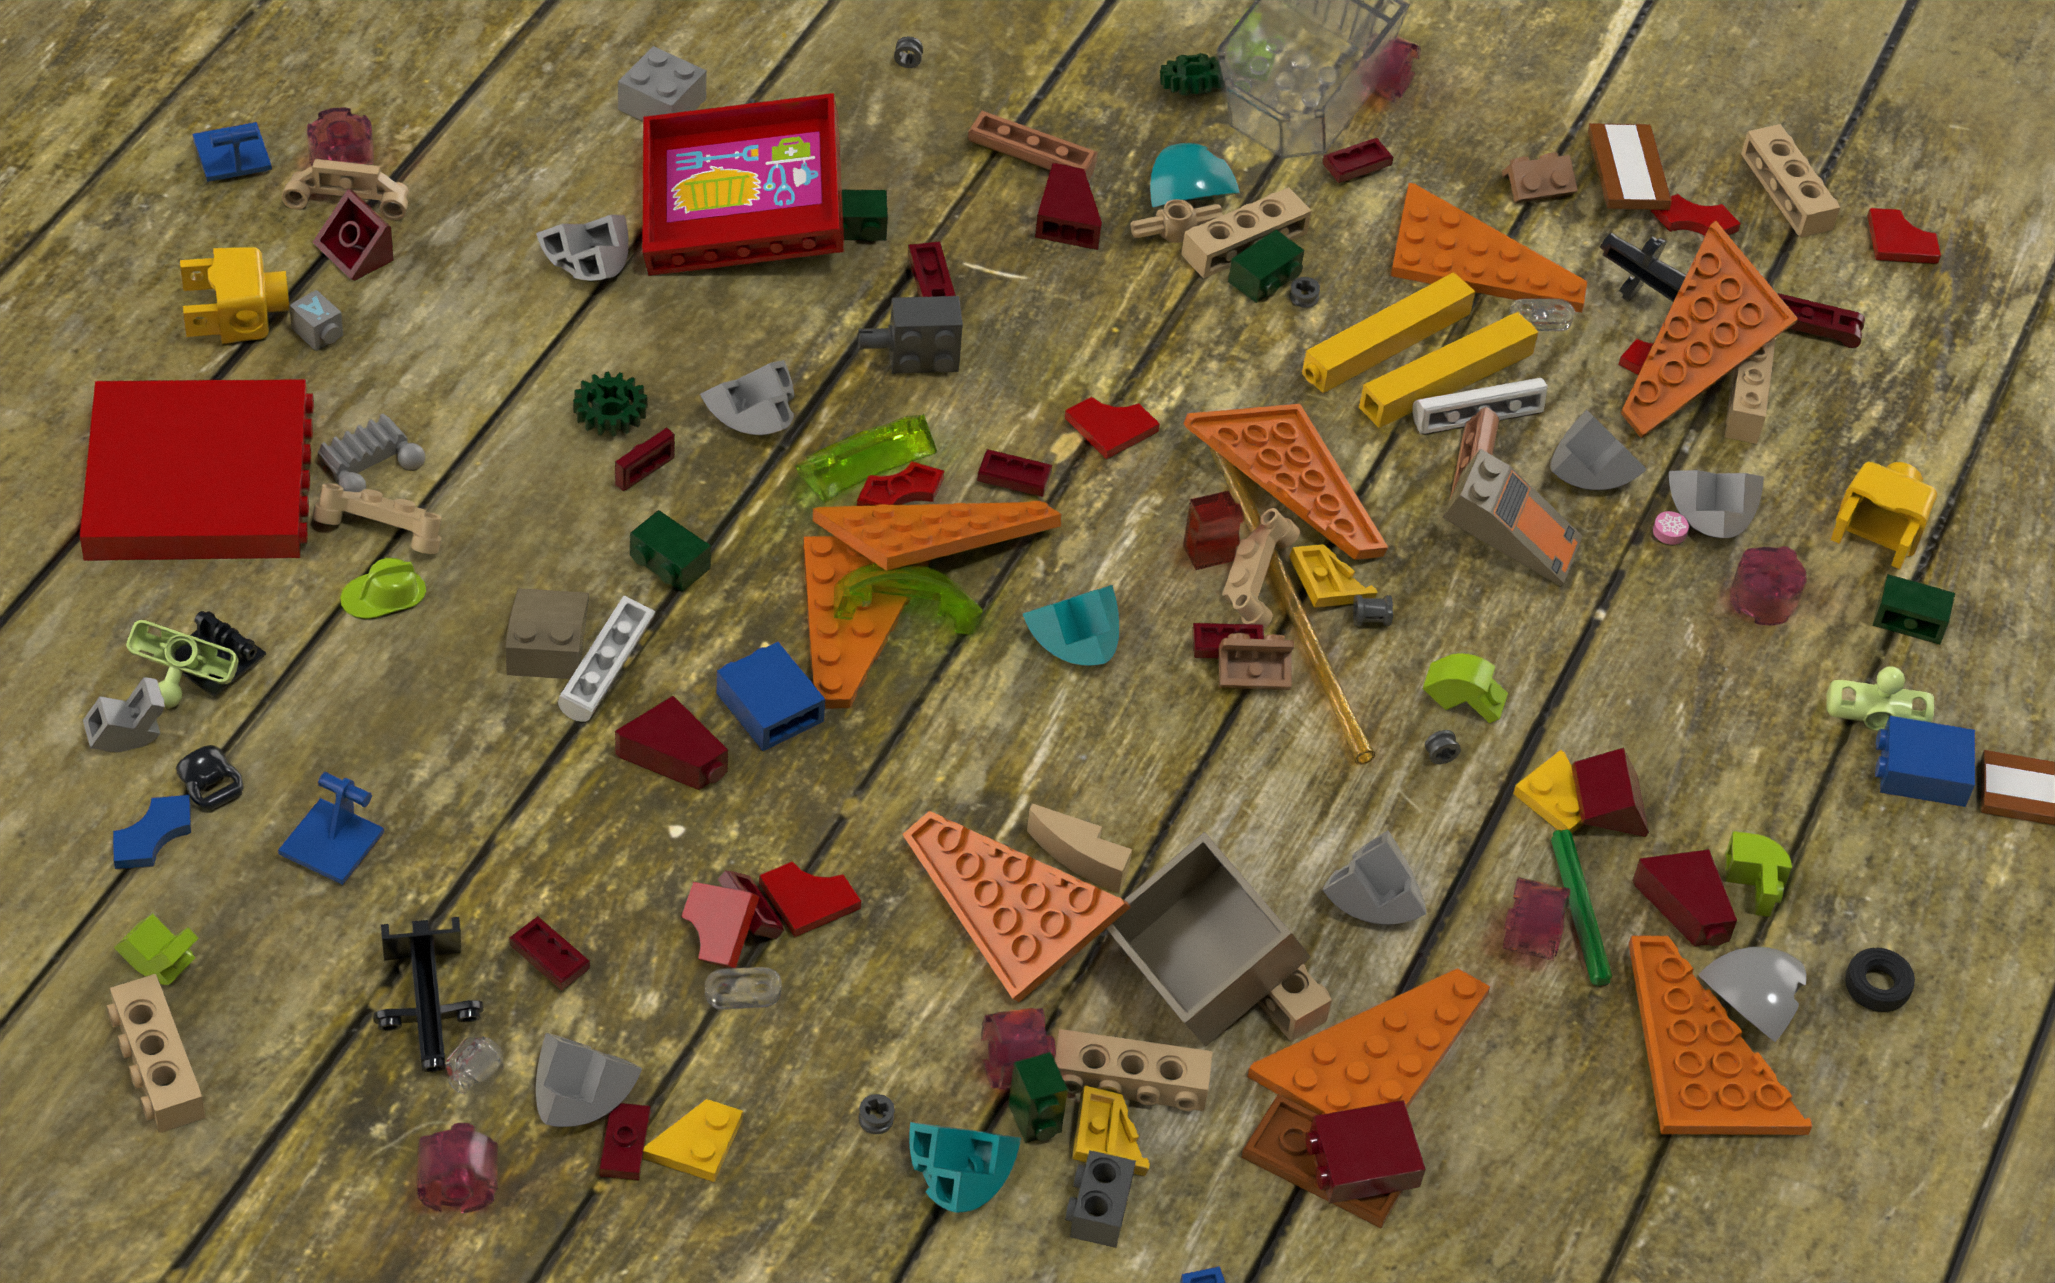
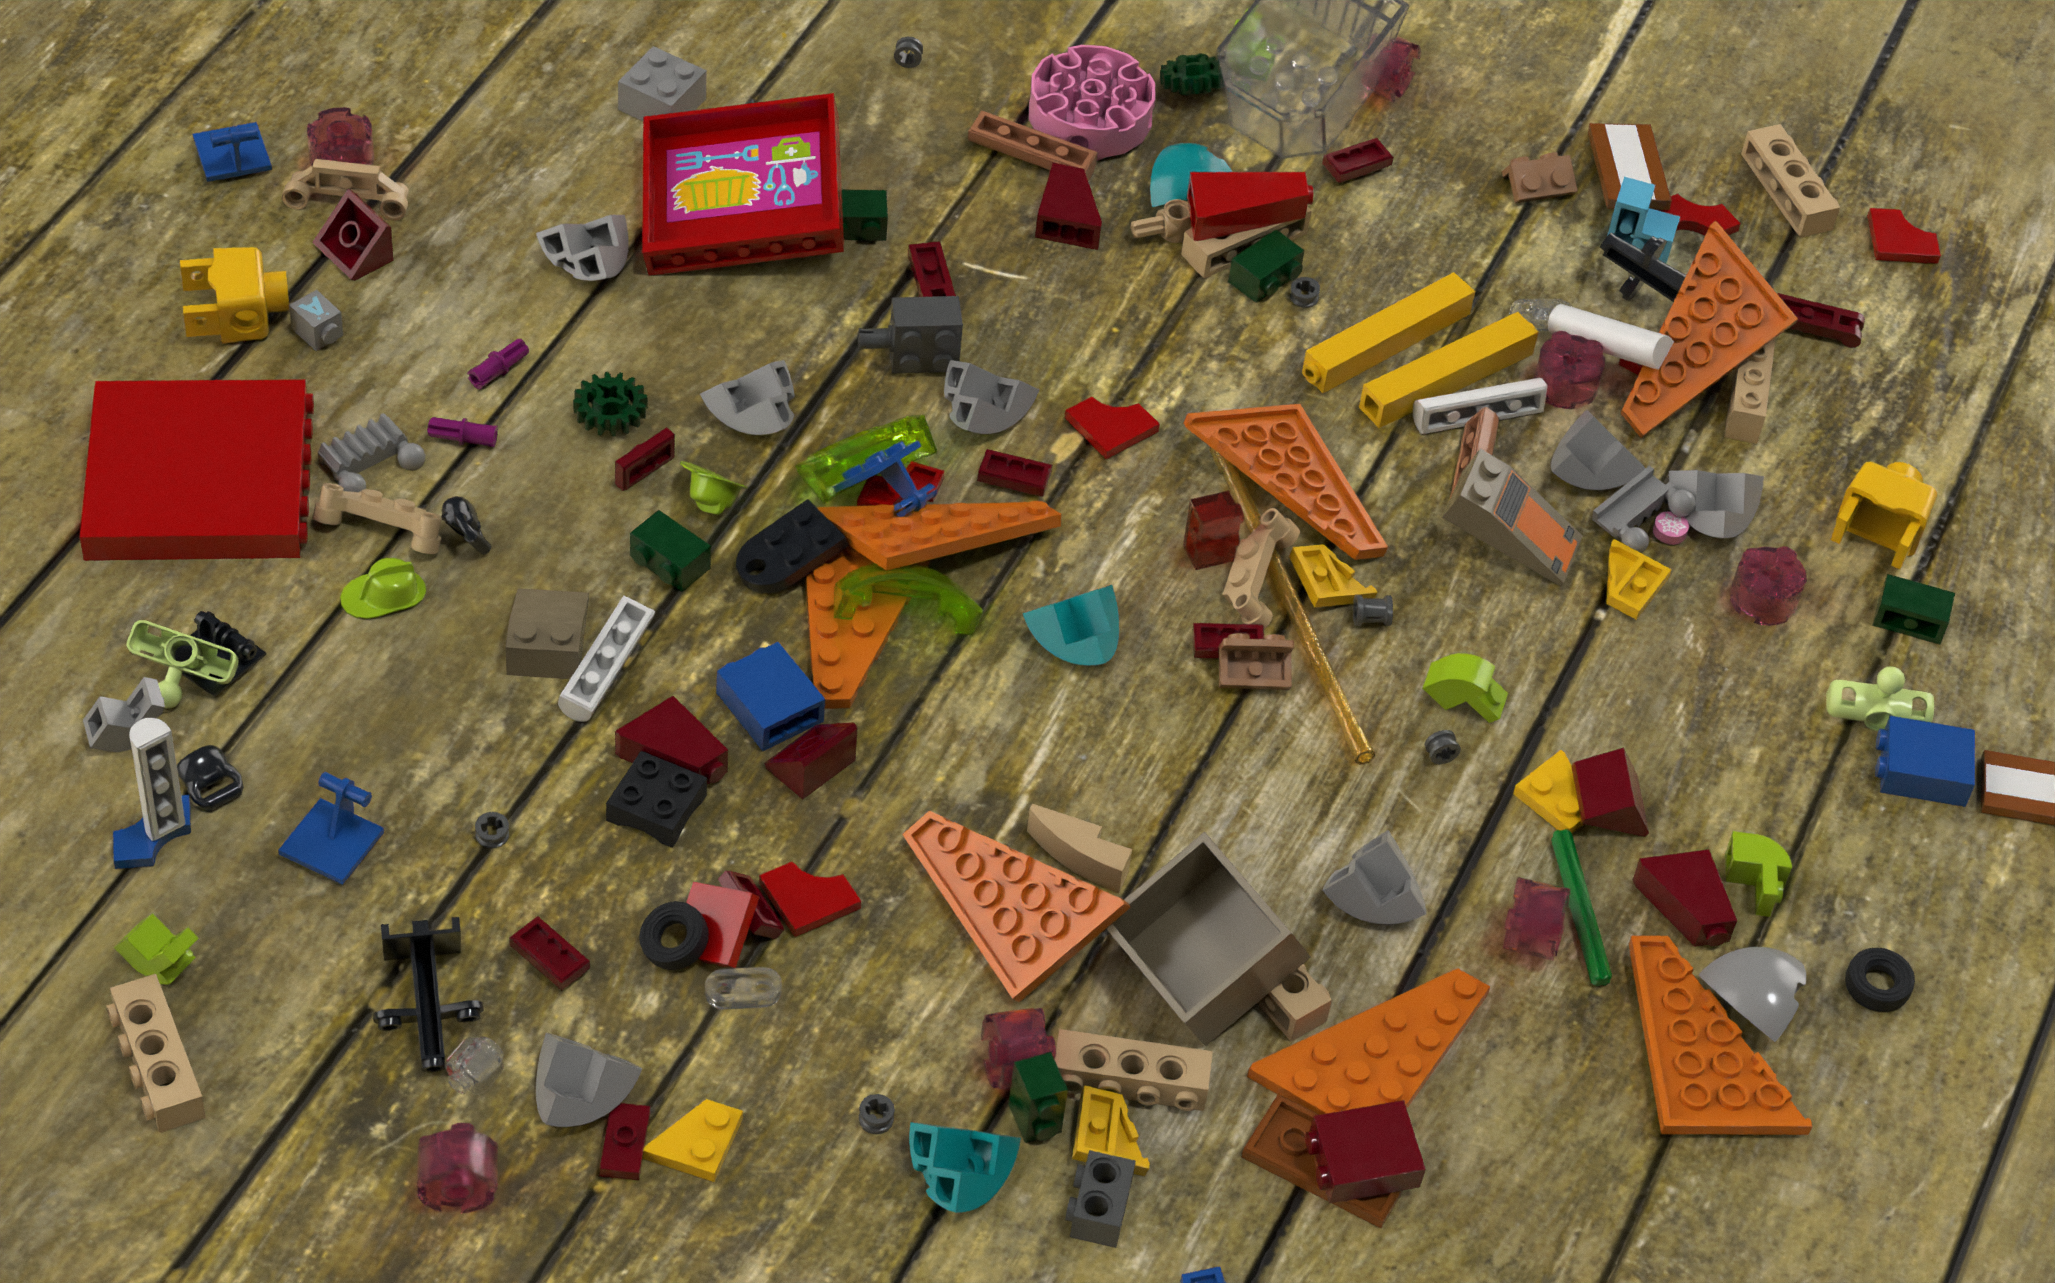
orange wing [1391,183,1587,313] -> none
none -> white brick [129,718,186,841]
none -> magenta axle [427,417,498,448]
none -> black piece [441,496,491,555]
none -> magenta axle [467,339,529,389]
none -> dark grey bush [475,812,509,848]
none -> black brick [606,751,707,848]
none -> black tyre [639,901,709,970]
none -> lime piece [680,461,748,515]
none -> black plate [736,499,849,593]
none -> dark red slope [764,722,858,800]
none -> blue plate [833,440,937,517]
none -> light grey brick [944,360,1040,434]
none -> bright pink brick [1029,45,1155,161]
none -> red slope [1187,172,1314,241]
none -> clear pink brick [1533,331,1605,410]
none -> white brick [1548,304,1674,370]
none -> light grey gear [1592,465,1696,553]
none -> yellow wing [1606,539,1672,620]
none -> medium azure brick [1607,177,1680,263]

